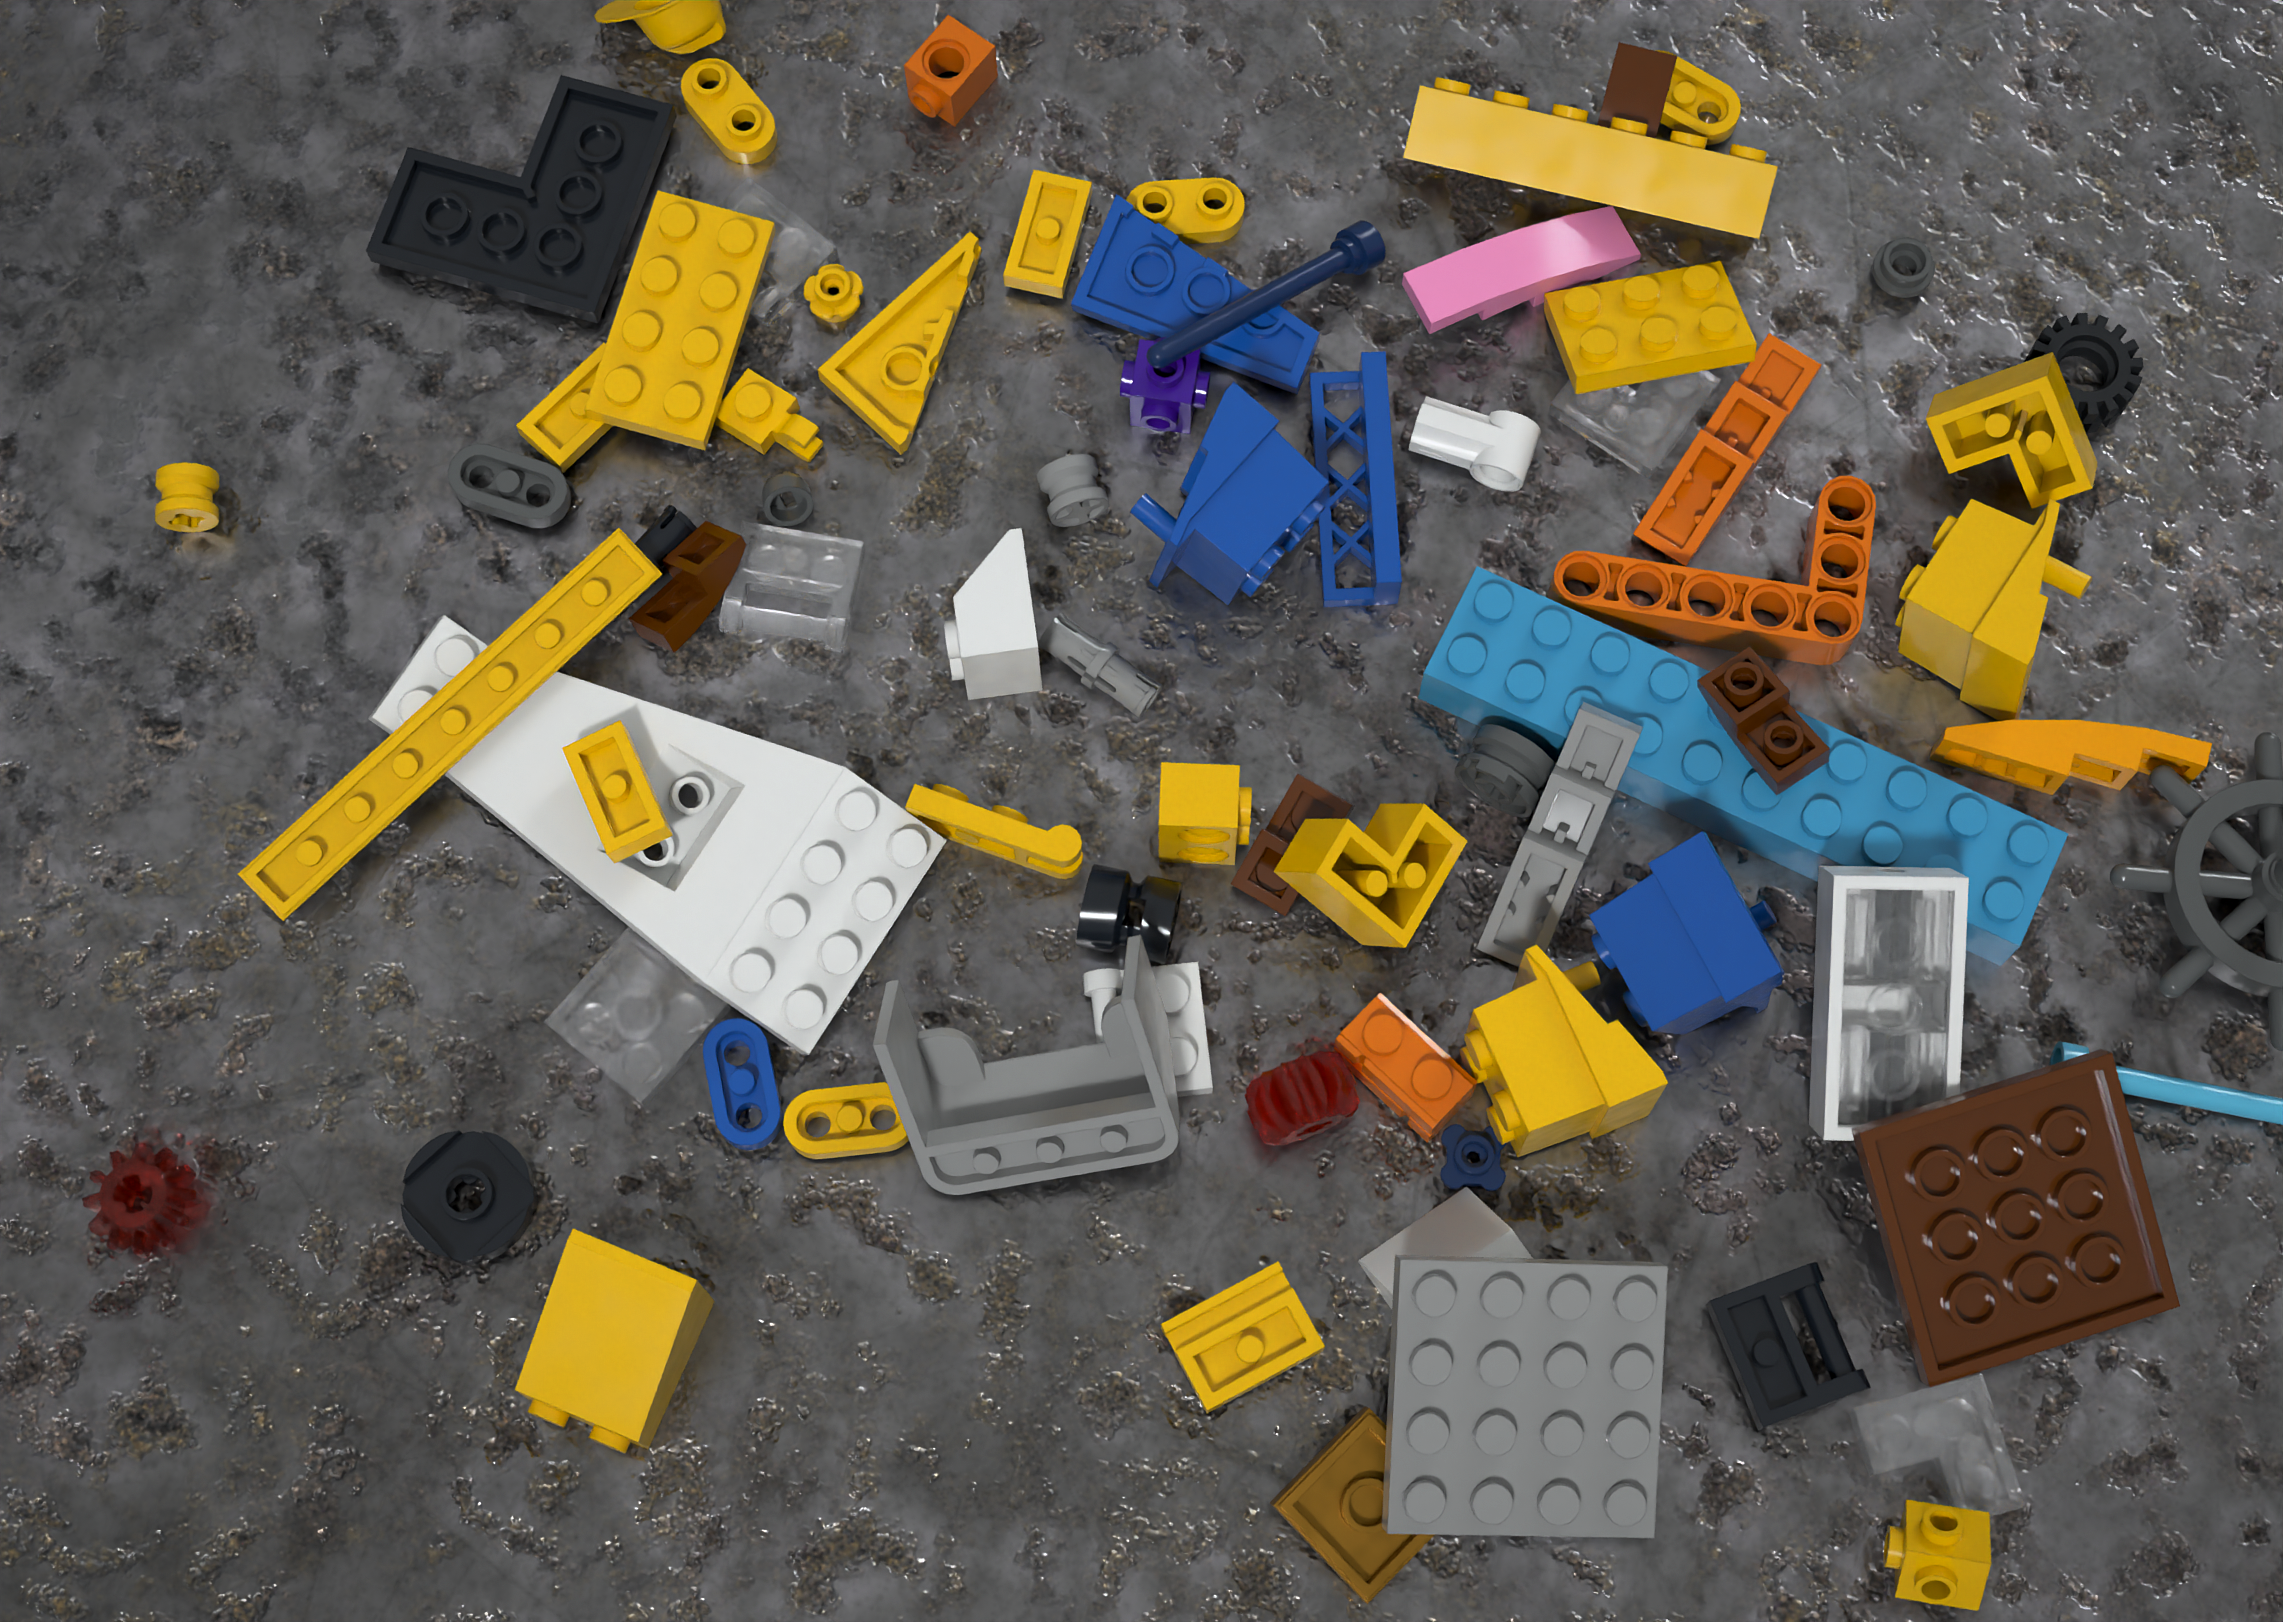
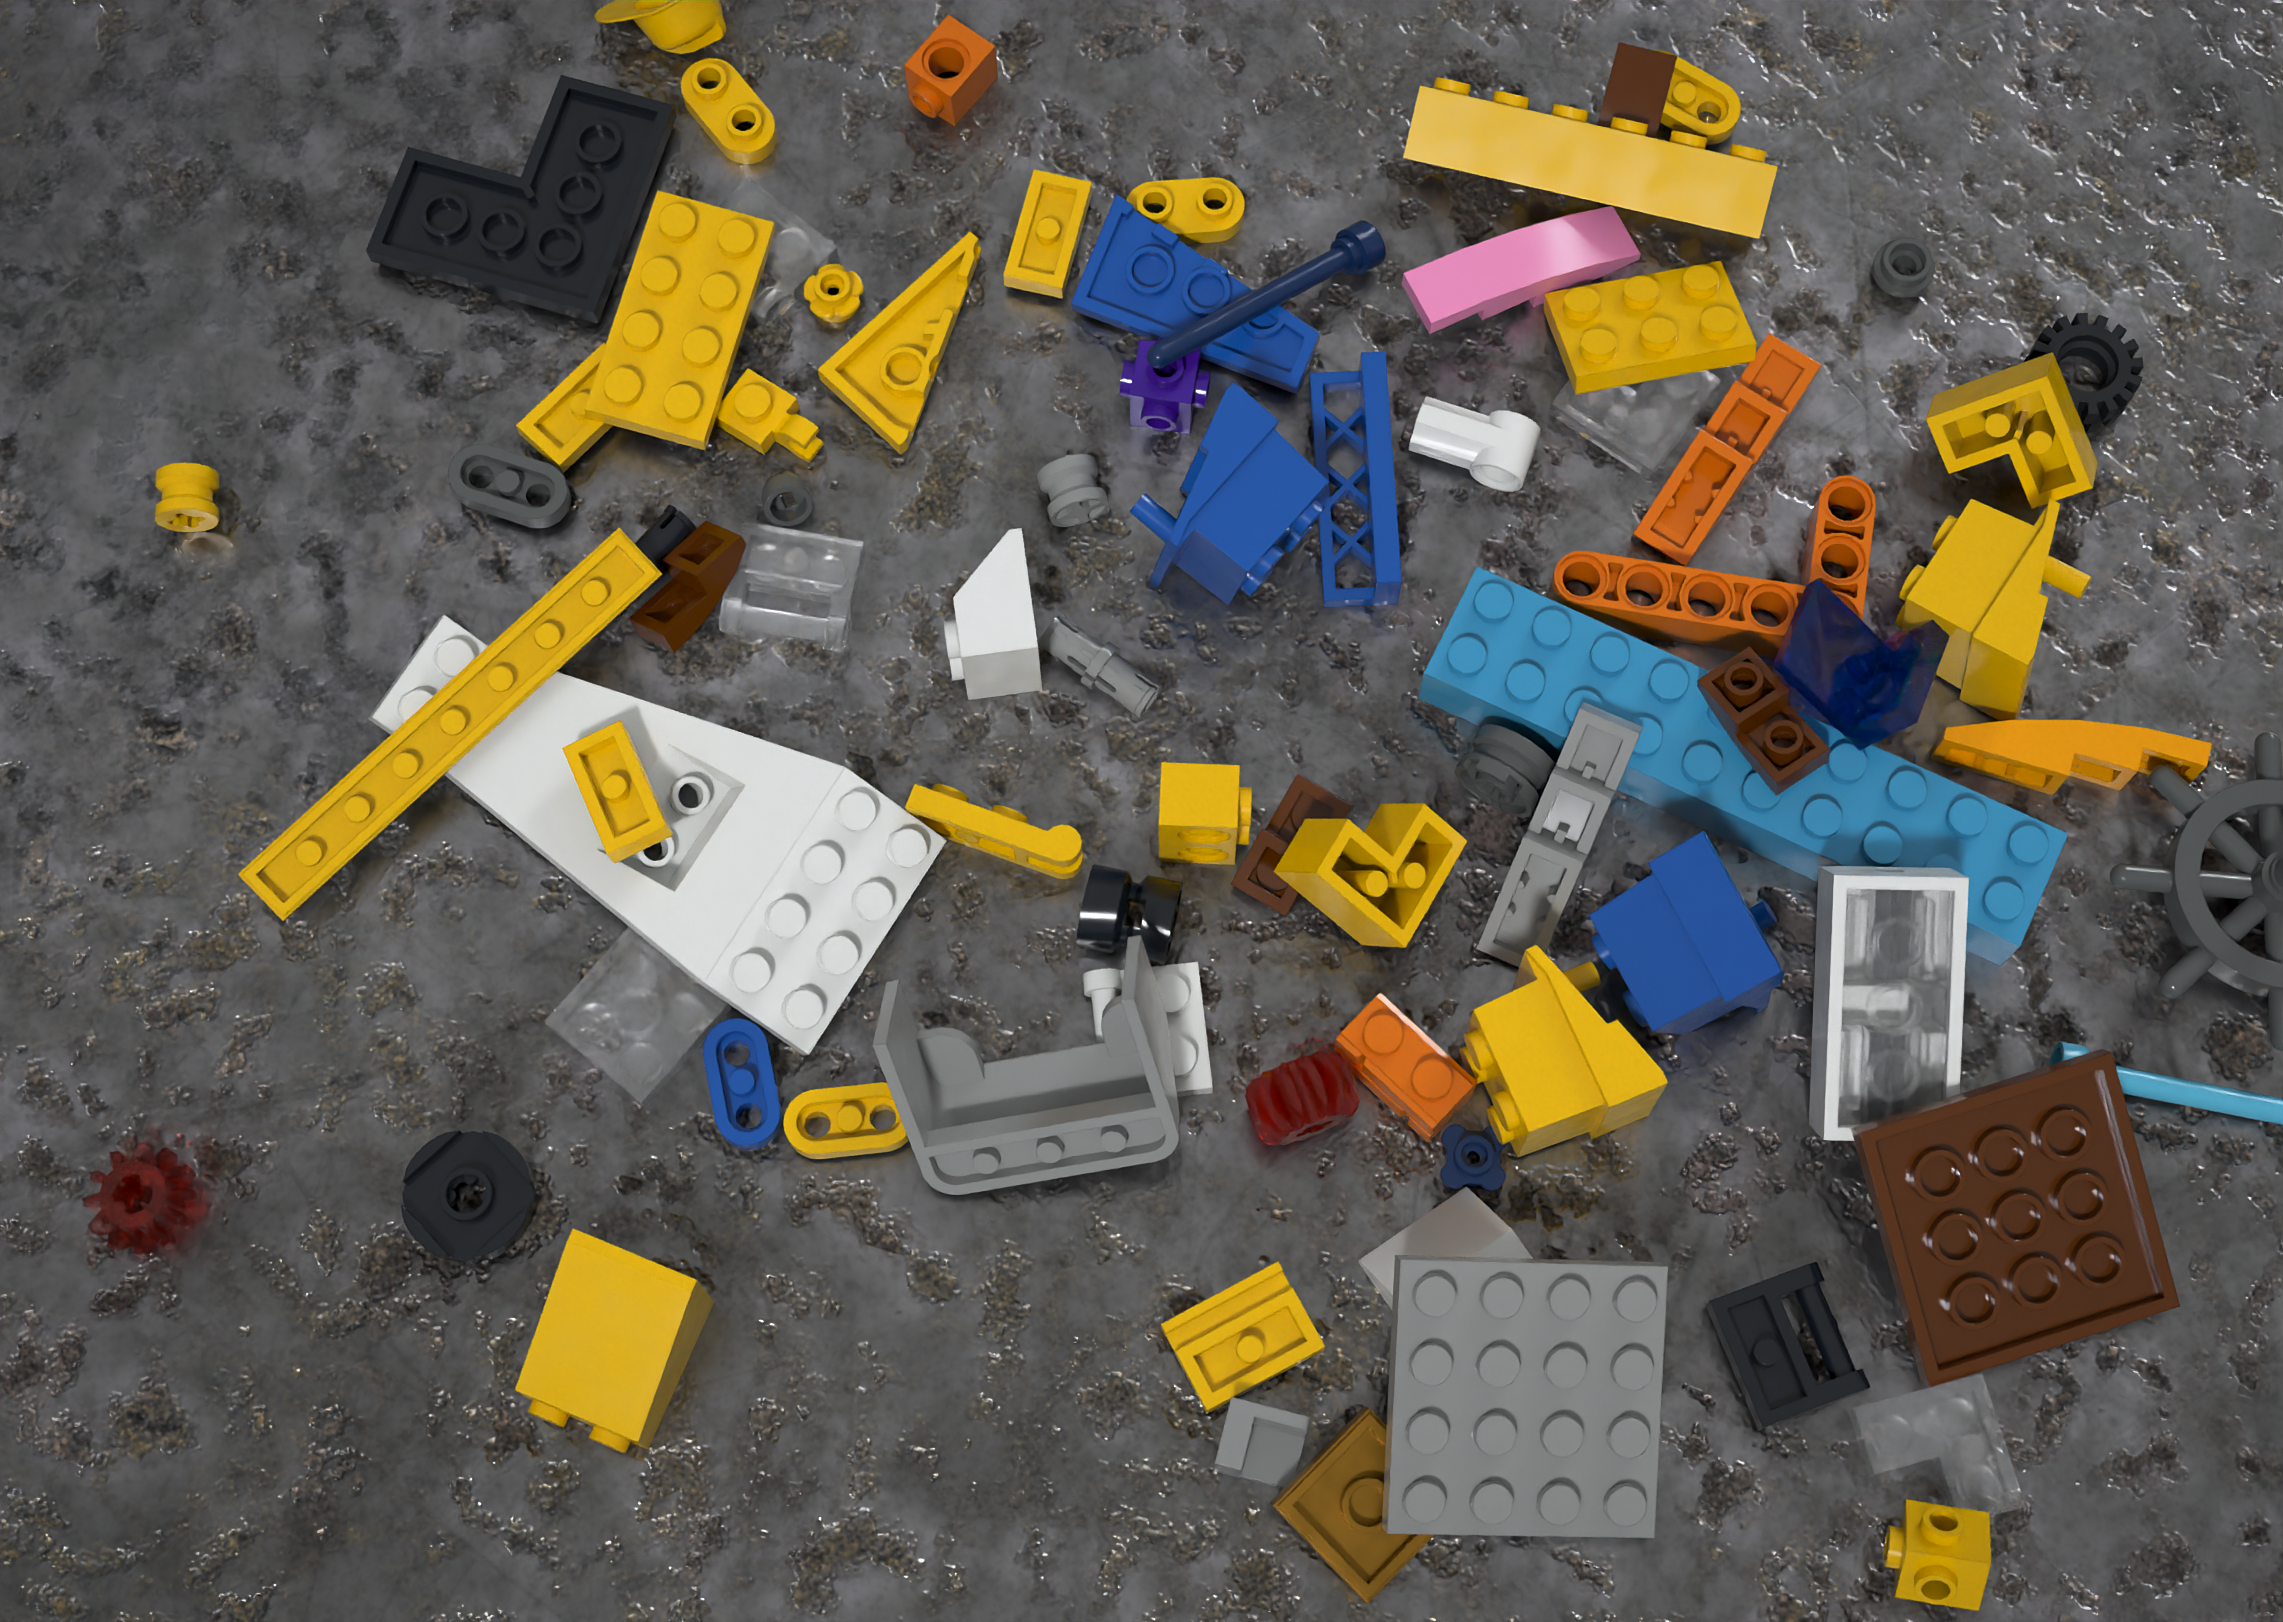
none -> light grey panel [1214,1397,1310,1489]
none -> clear blue bracket [1773,579,1950,751]

